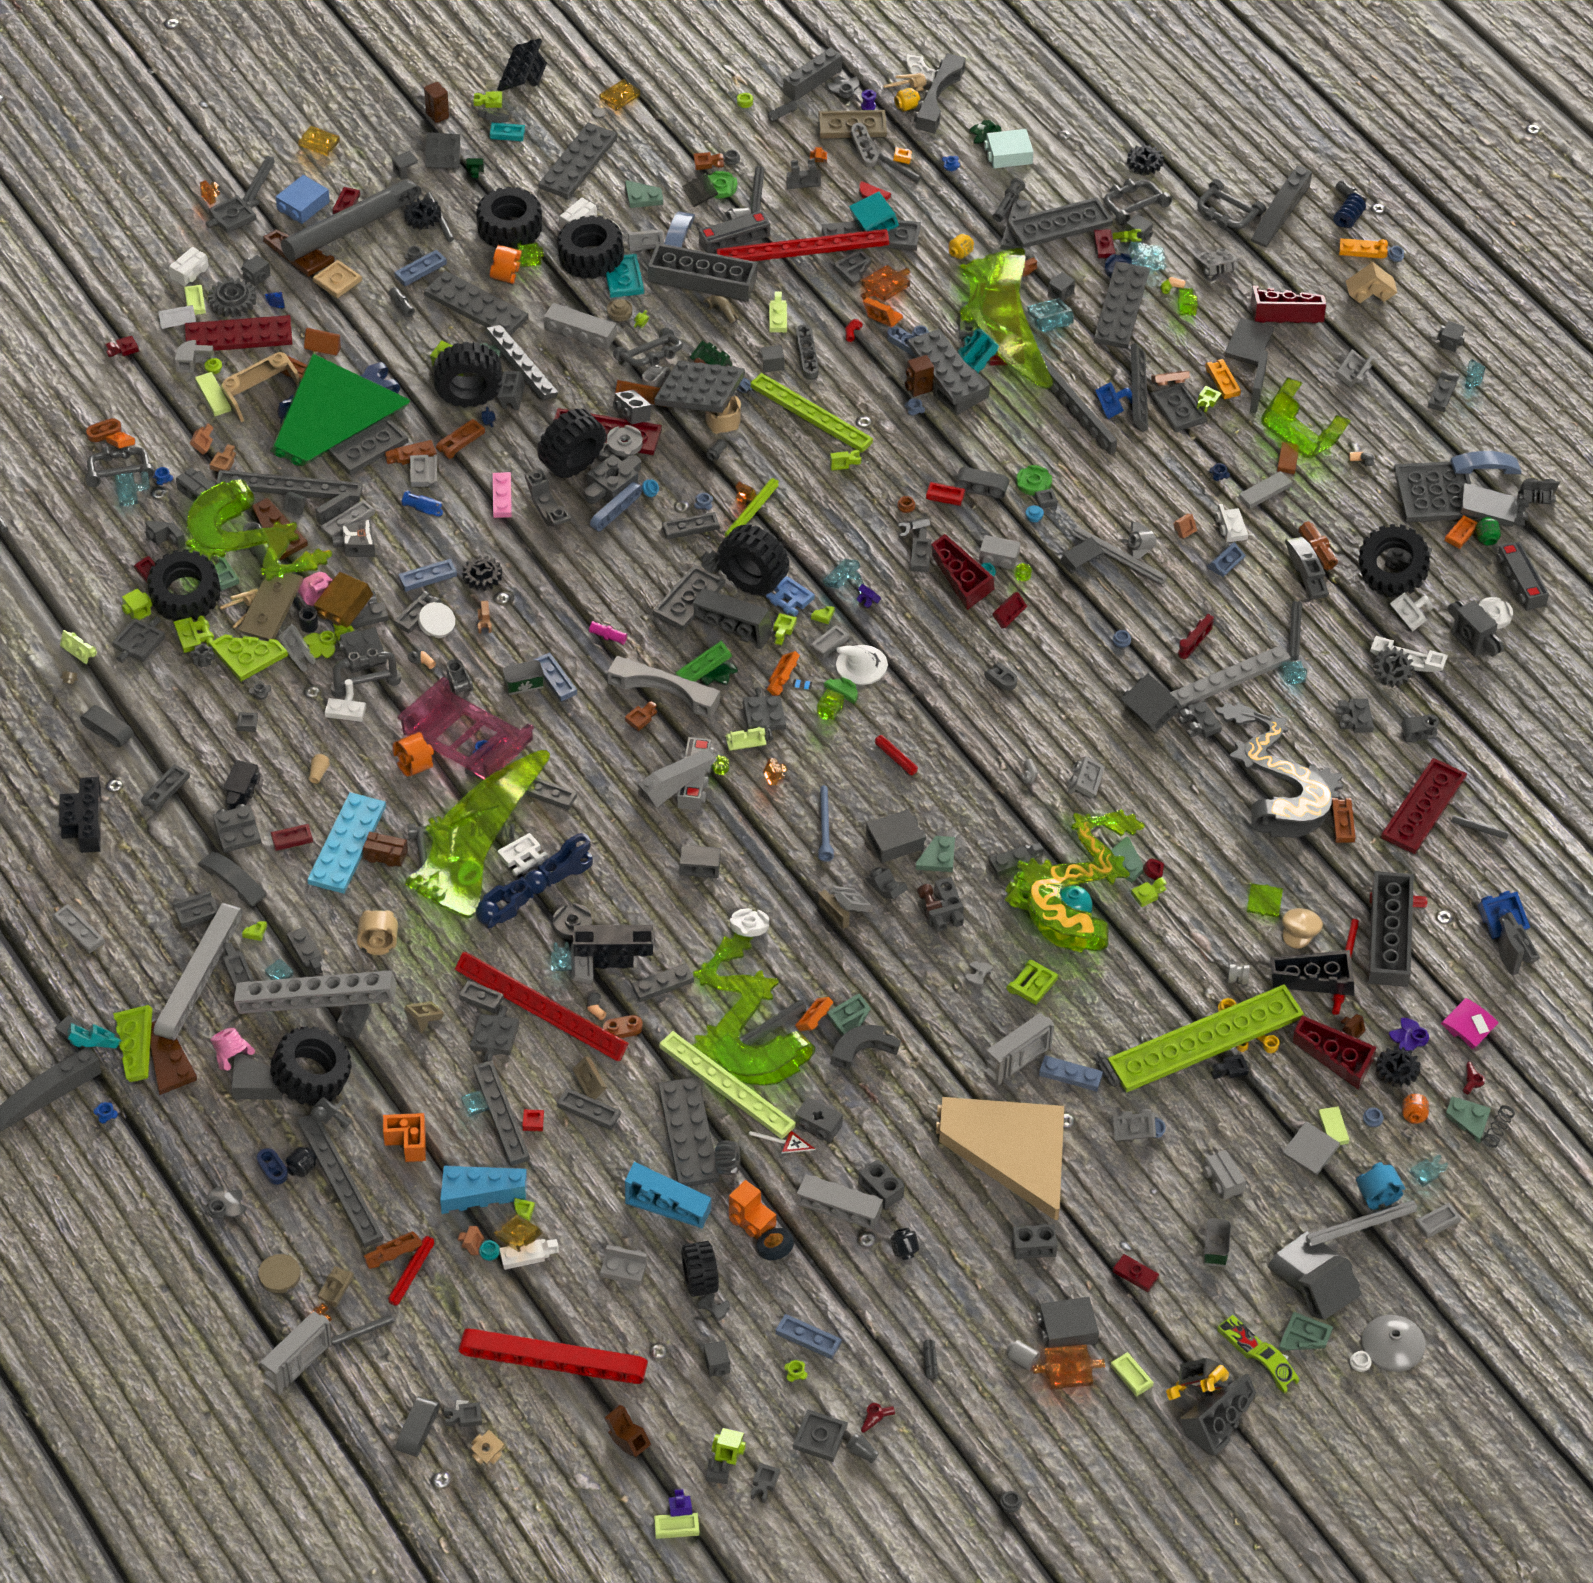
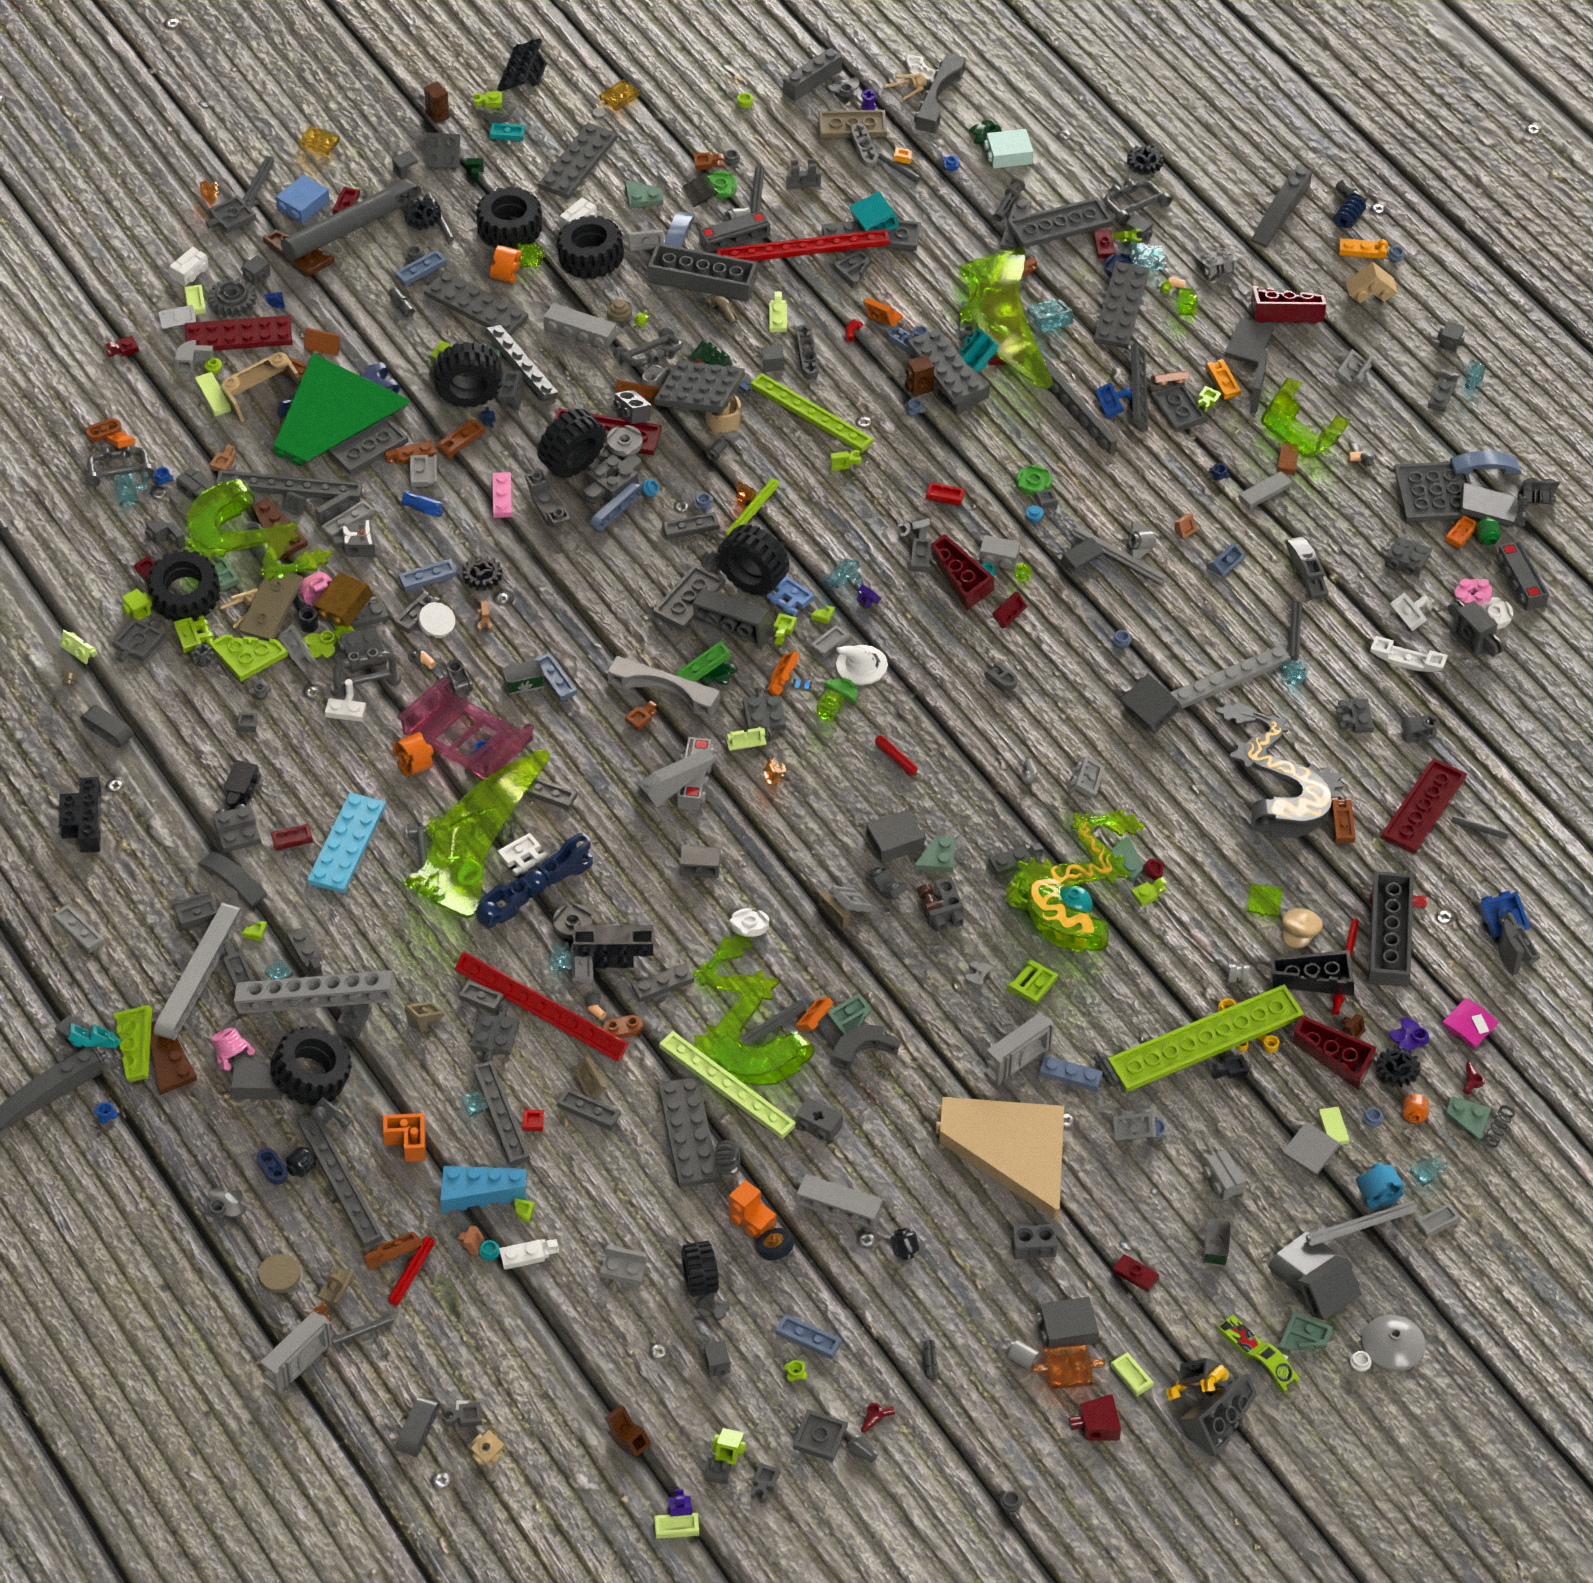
dark grey plate [141,764,190,812] -> none
nougat plate [189,423,213,454] -> none
tan cone [309,754,330,784] -> none
tan tile [313,260,362,298] -> none
tan brick [357,910,398,955] -> none
reddish brown brick [363,831,408,867] -> none
red beam [458,1328,648,1384] -> none
clear yellow plate [494,1214,542,1252] -> none
dark pink pin [589,621,628,645] -> none
teal tile [606,254,644,298] -> none
dark azure wedge [625,1162,711,1229] -> none
clear neon green bush [712,755,729,775] -> none
piece [749,1131,815,1153] -> none
dark grey axle [768,100,797,121] -> none
orange hinge [810,147,827,163] -> none
sand blue piece [818,785,834,861] -> none
dark grey brick [858,1159,905,1210] -> none
red tile [859,181,891,201] -> none
clear orange plate [861,265,910,302] -> none
yellow head [894,88,920,112] -> none
dark orange plate [897,496,915,513] -> none
yellow head [948,234,974,259] -> none
dark grey beam [955,467,1009,498] -> none
dark grey brick [1048,272,1075,303] -> none
dark red plate [1178,614,1214,659] -> none
dark grey plate [1178,701,1222,737] -> none
dark grey bar [1197,179,1266,229] -> none
white bracket [1215,504,1248,543] -> none
dark orange piece [1298,521,1338,571] -> none
black tyre [1359,524,1430,597] -> none
dark grey gear [1373,646,1414,688] -> none
none -> dark red torso [1069,1394,1121,1441]
none -> bright pink plate [1455,579,1492,606]

